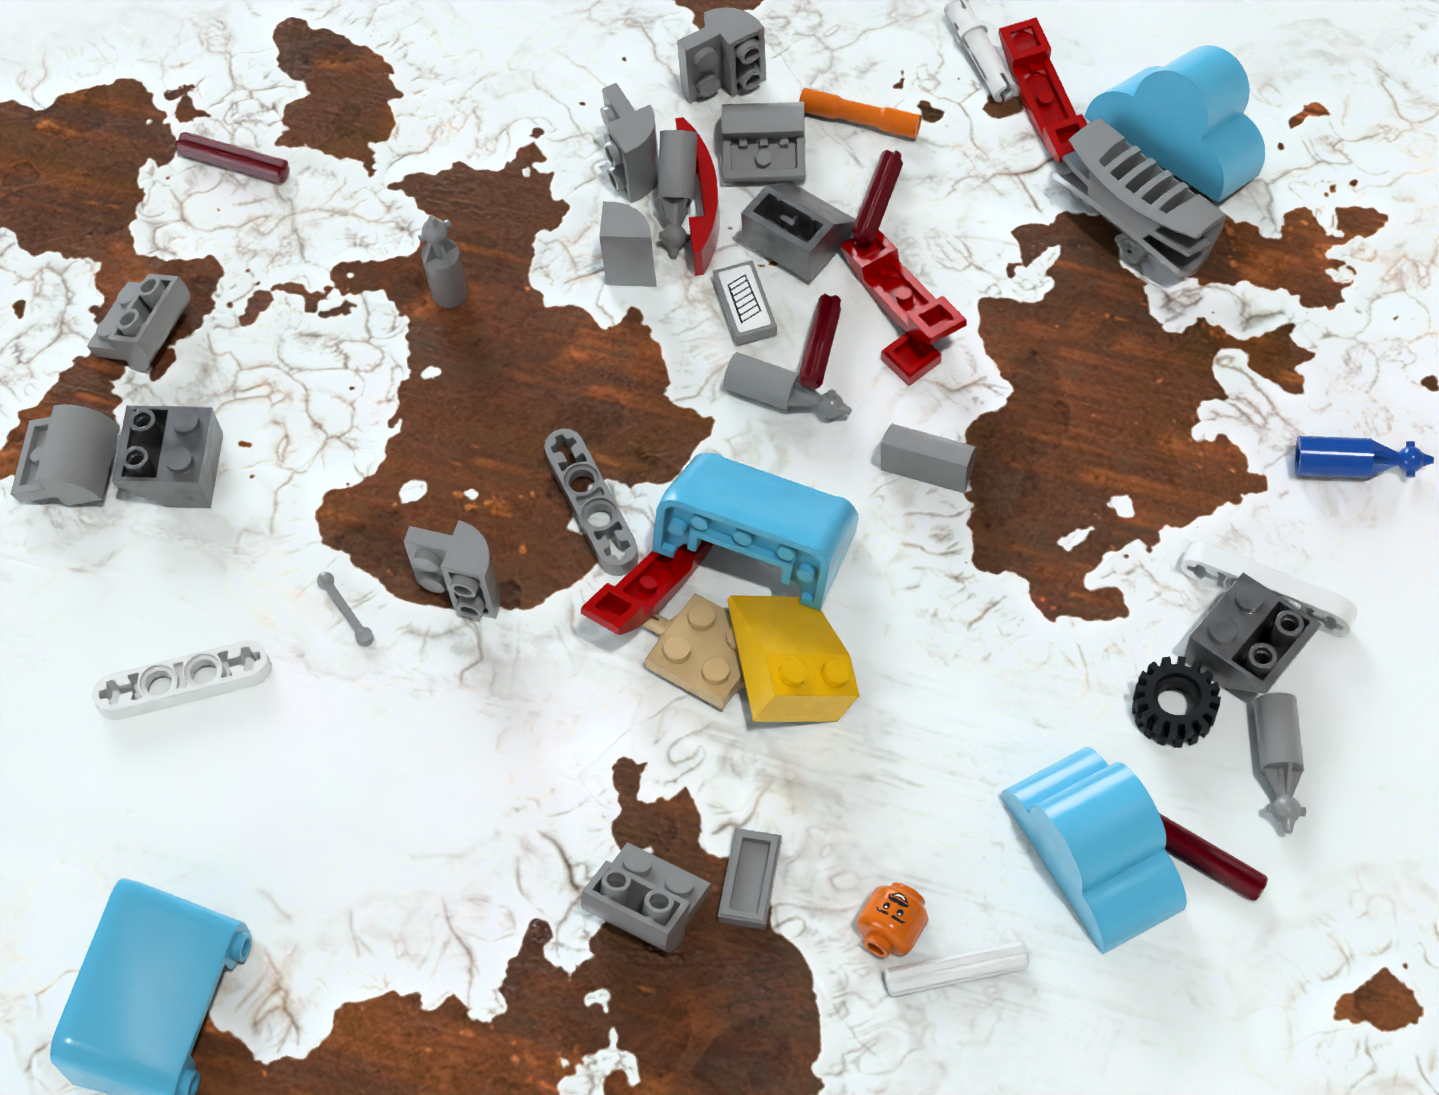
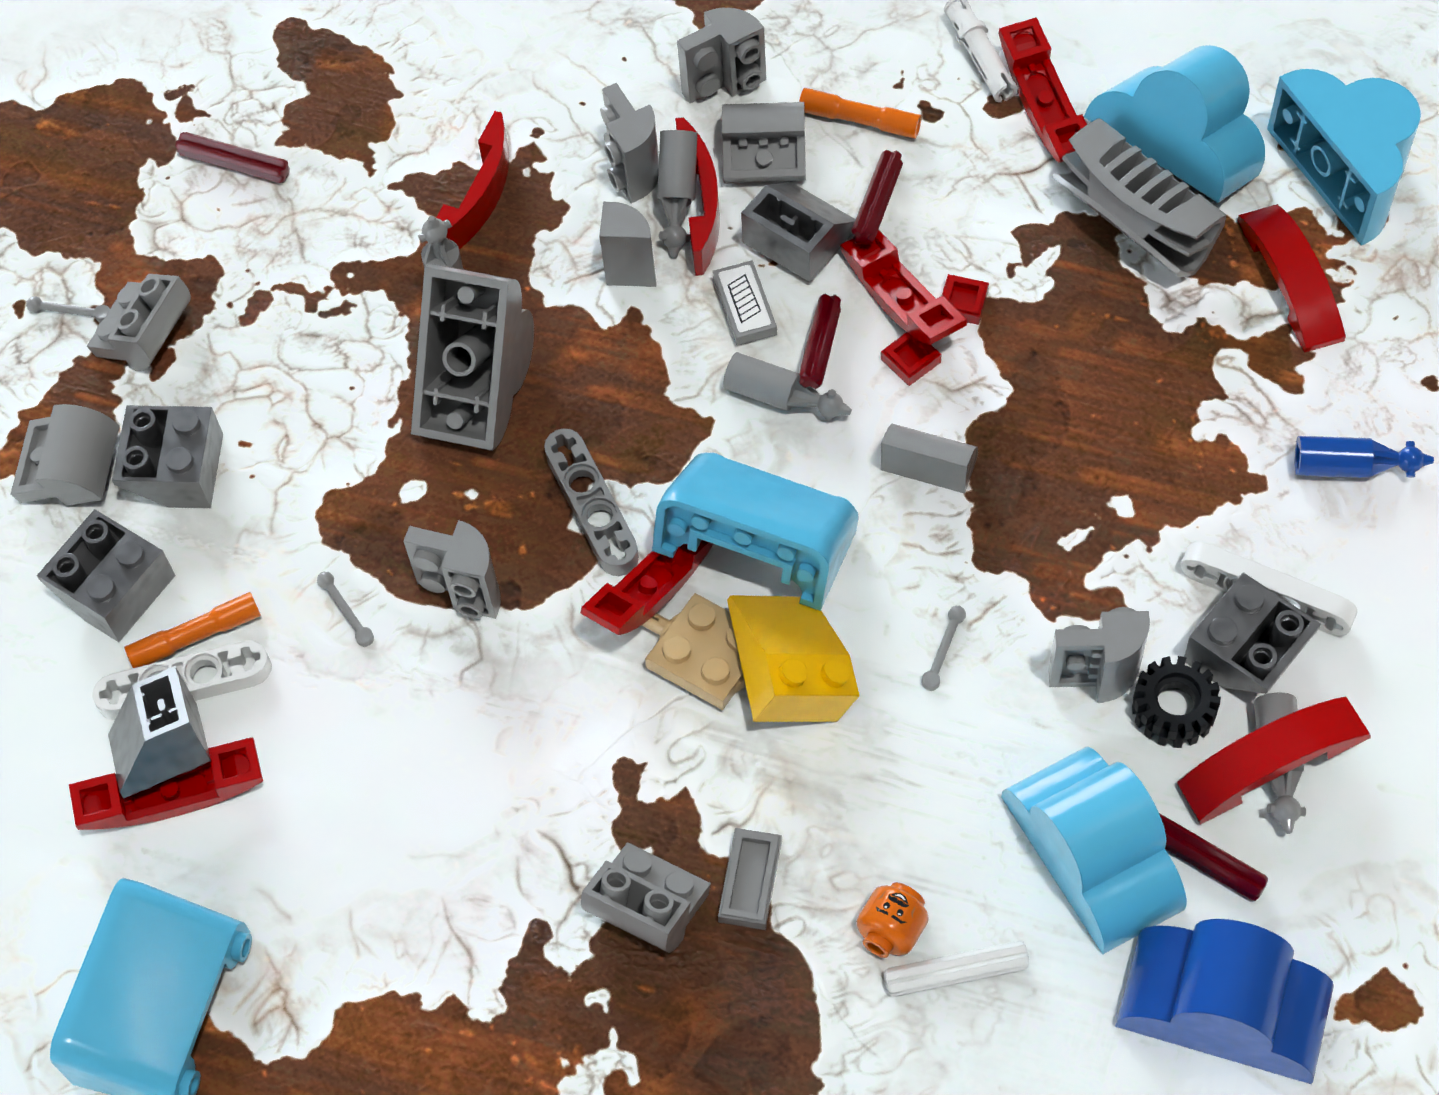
none -> light grey hinge [26,296,110,322]
none -> flat silver slope [36,509,176,642]
none -> red slope [68,737,263,830]
none -> flat silver slope [108,666,211,799]
none -> orange piece [124,592,261,668]
none -> light grey brick [411,264,534,451]
none -> red slope [436,111,509,249]
none -> light grey hinge [922,606,966,691]
none -> red tile [942,274,989,325]
none -> light grey brick [1048,607,1150,703]
none -> blue brick [1115,919,1334,1084]
none -> red slope [1177,696,1371,825]
none -> red slope [1237,204,1346,353]
none -> medium azure brick [1267,69,1421,246]

